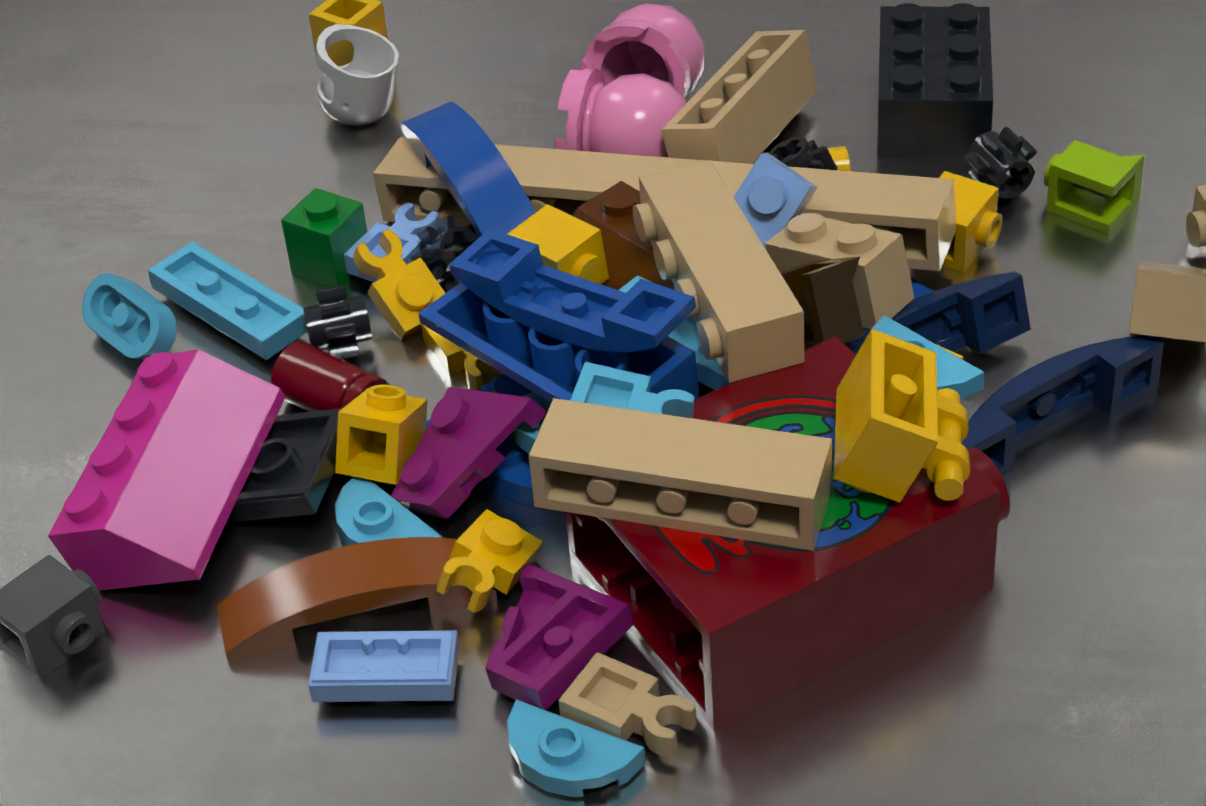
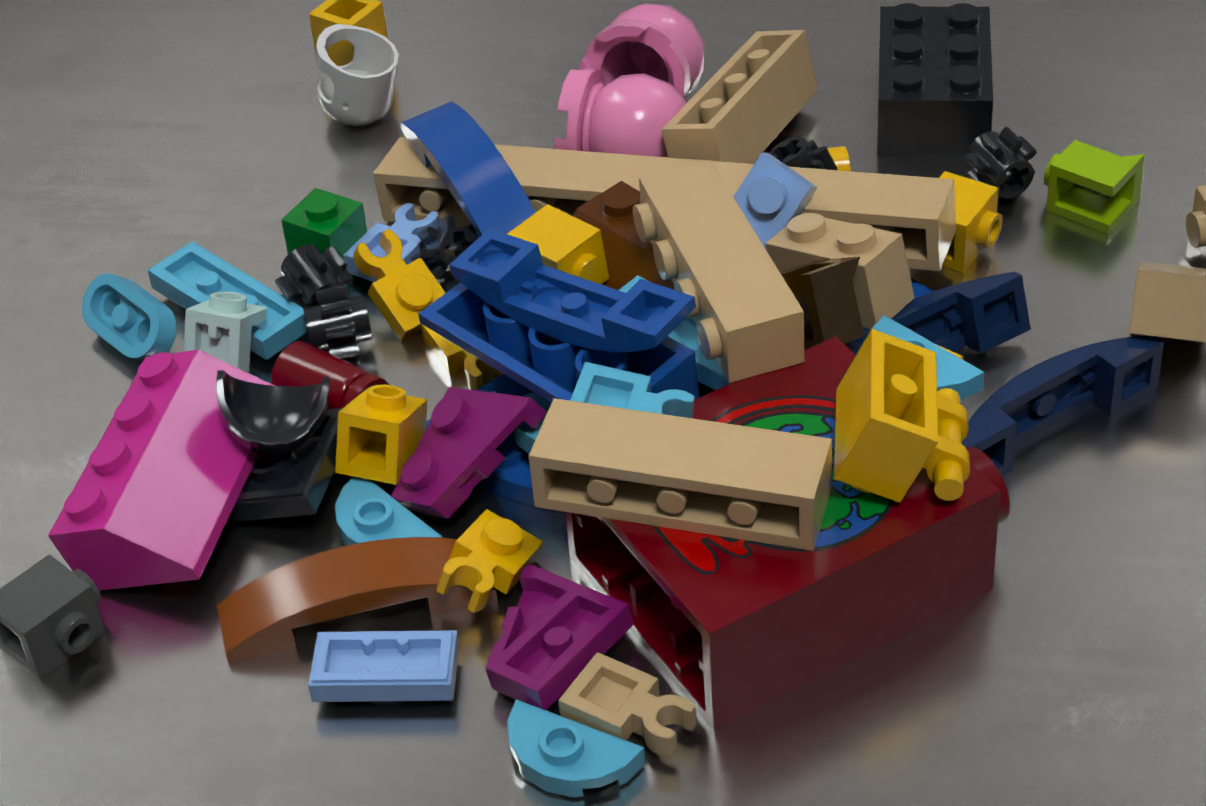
none -> light aqua bracket [183,292,267,373]
none -> black helmet [216,370,331,454]
none -> black gear [275,244,354,308]

